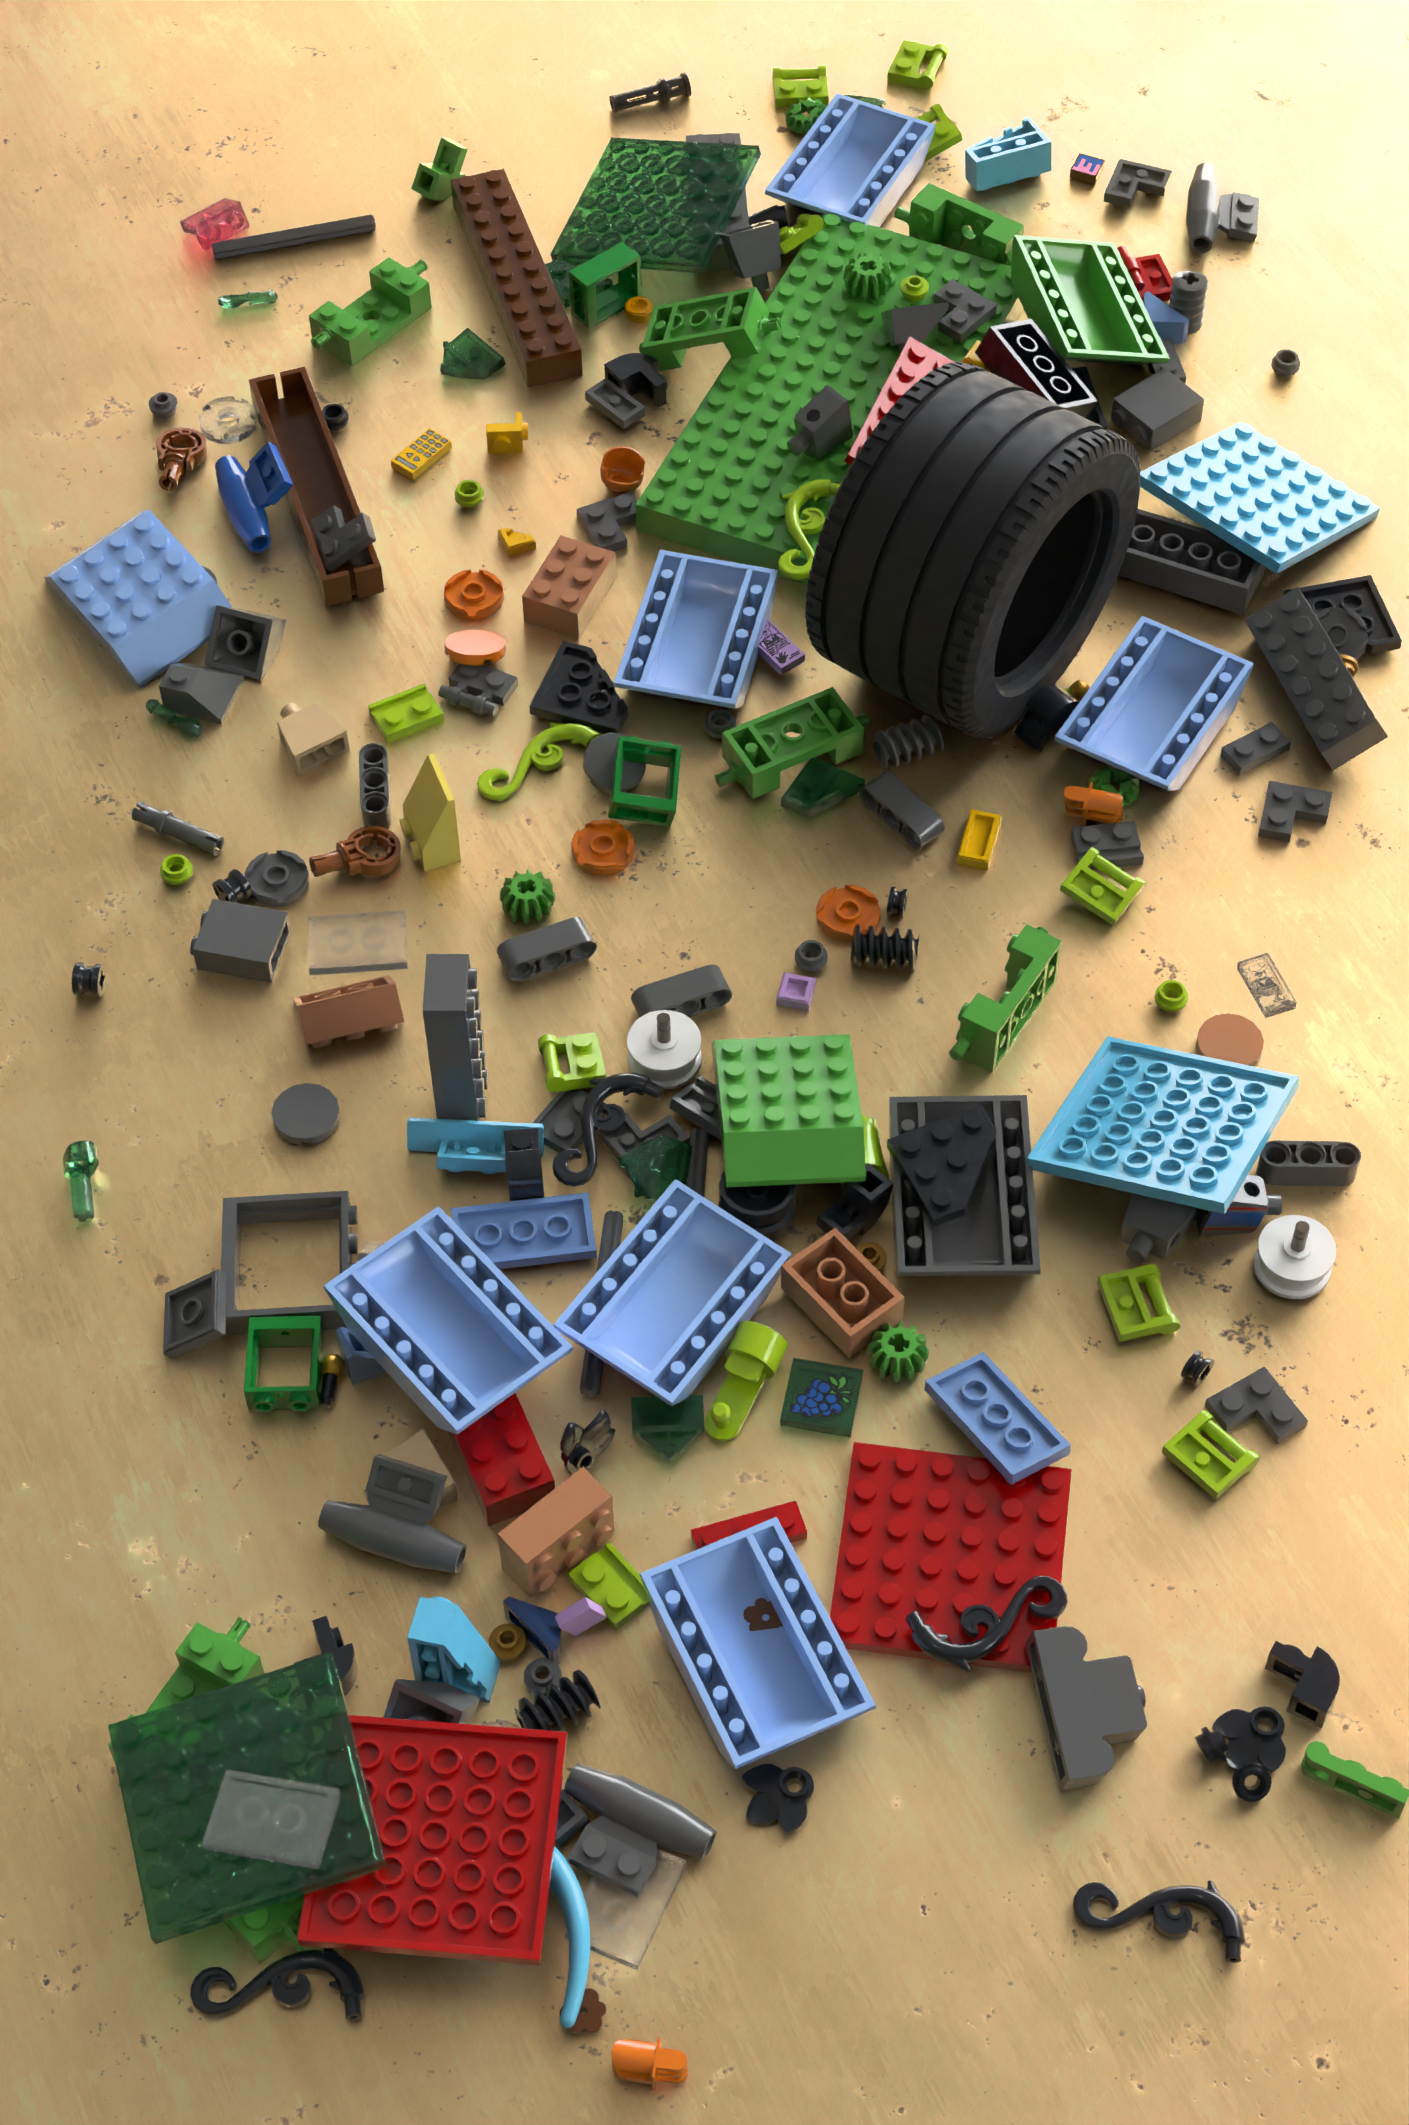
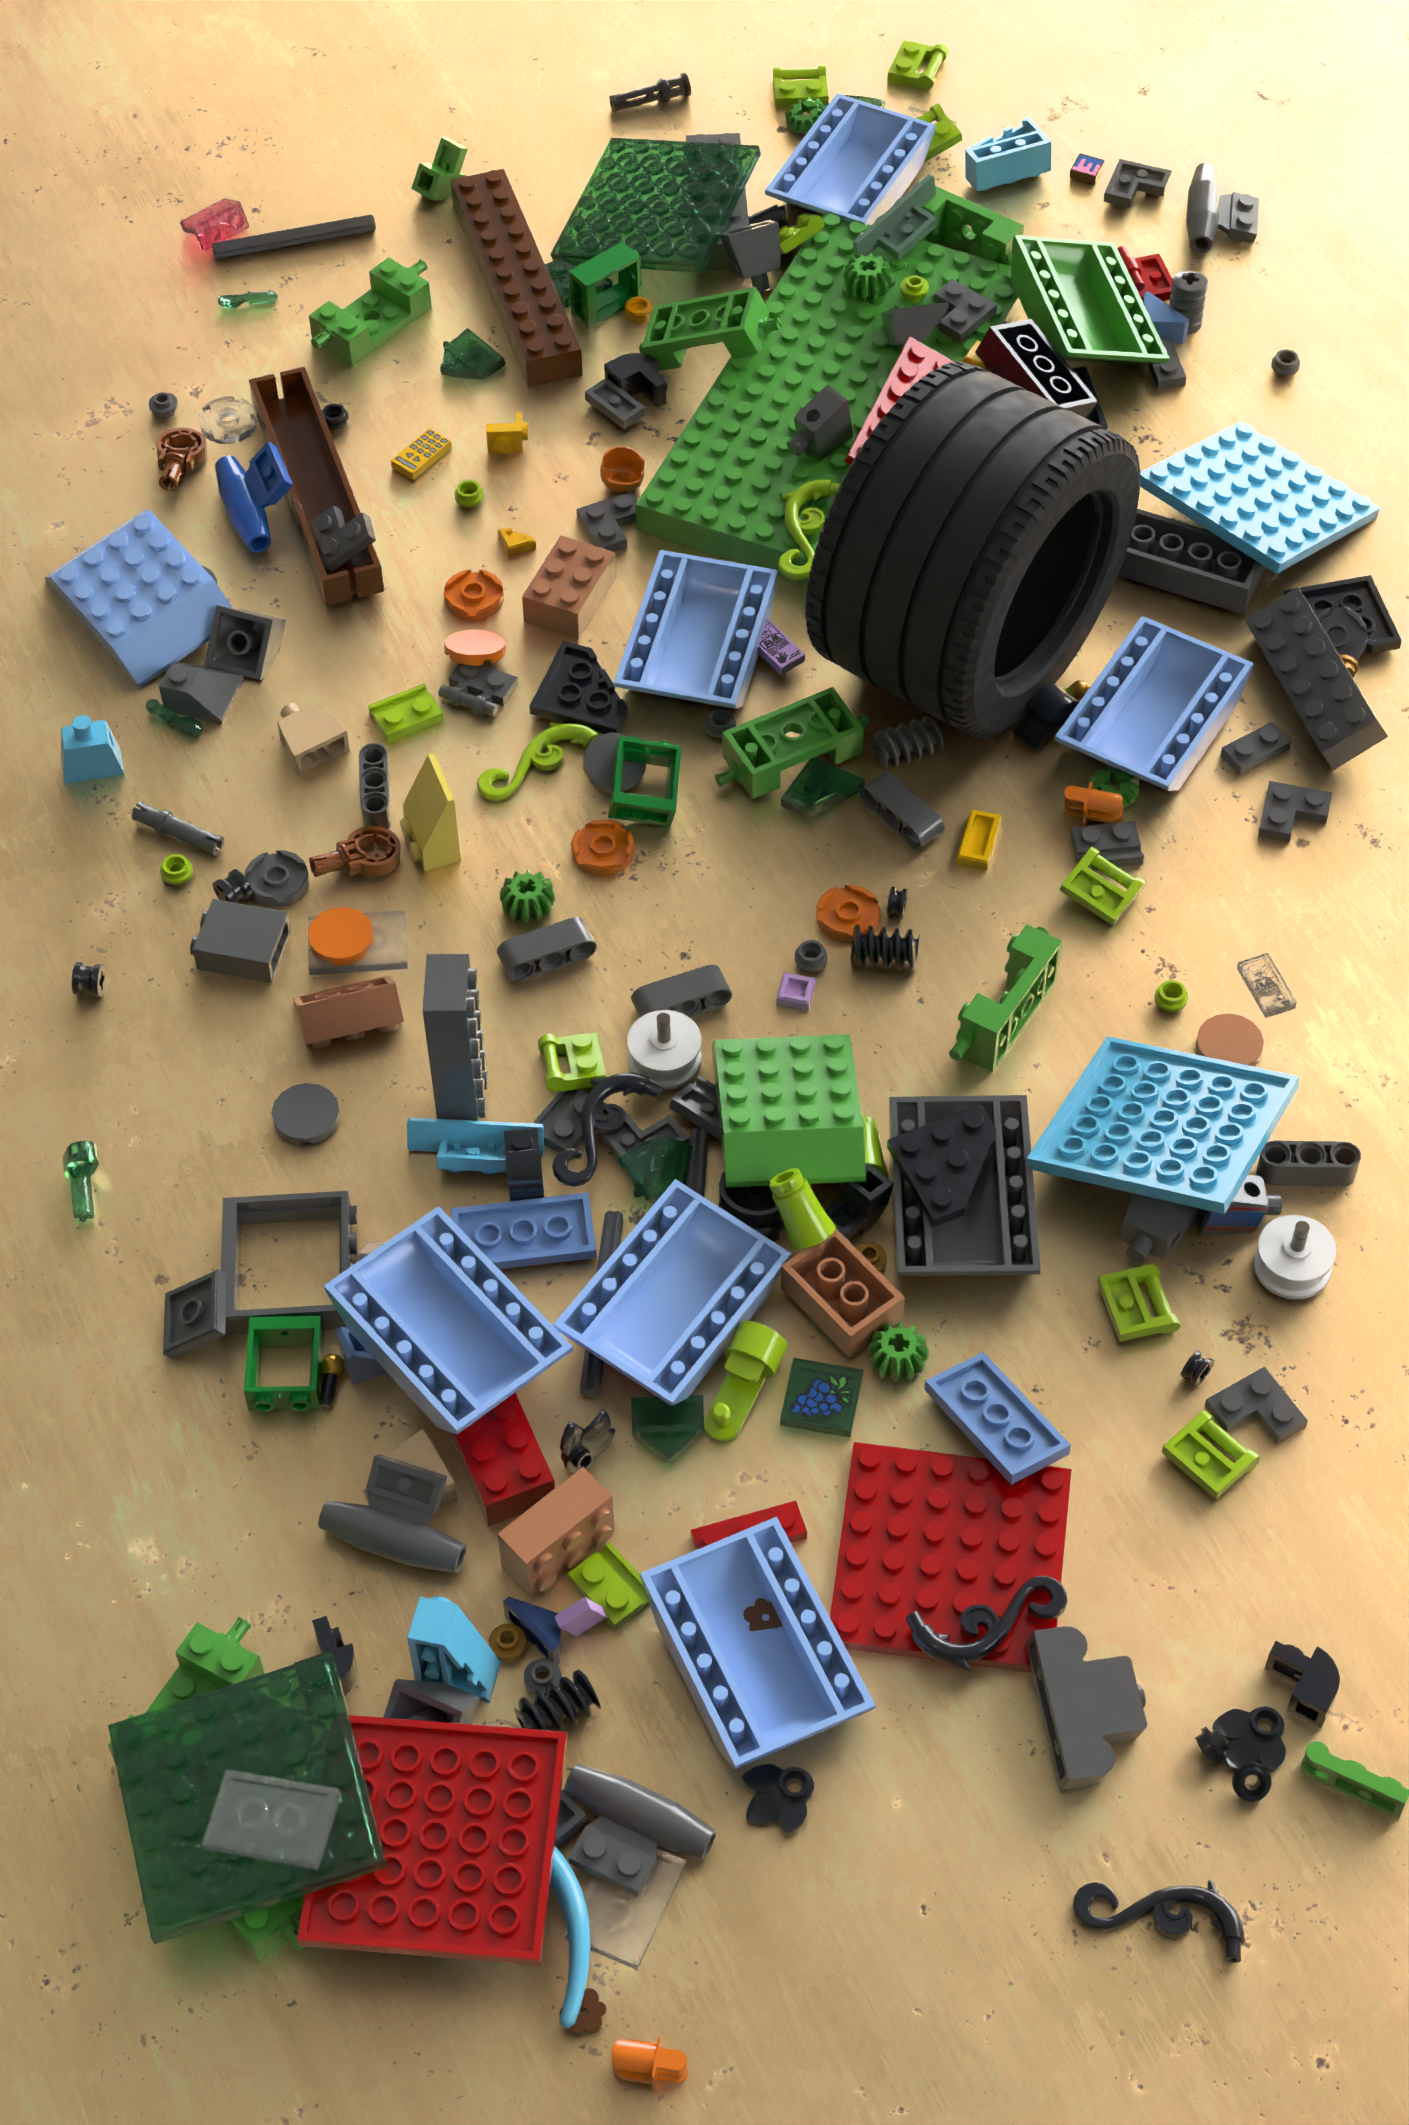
black plant [190,1948,364,2020] -> none
dark grey brick [1111,368,1204,451] -> none
none -> medium azure torso [61,715,124,784]
none -> orange tile [308,907,374,966]
none -> lime plant [769,1168,836,1250]
none -> sand green bracket [853,174,938,260]

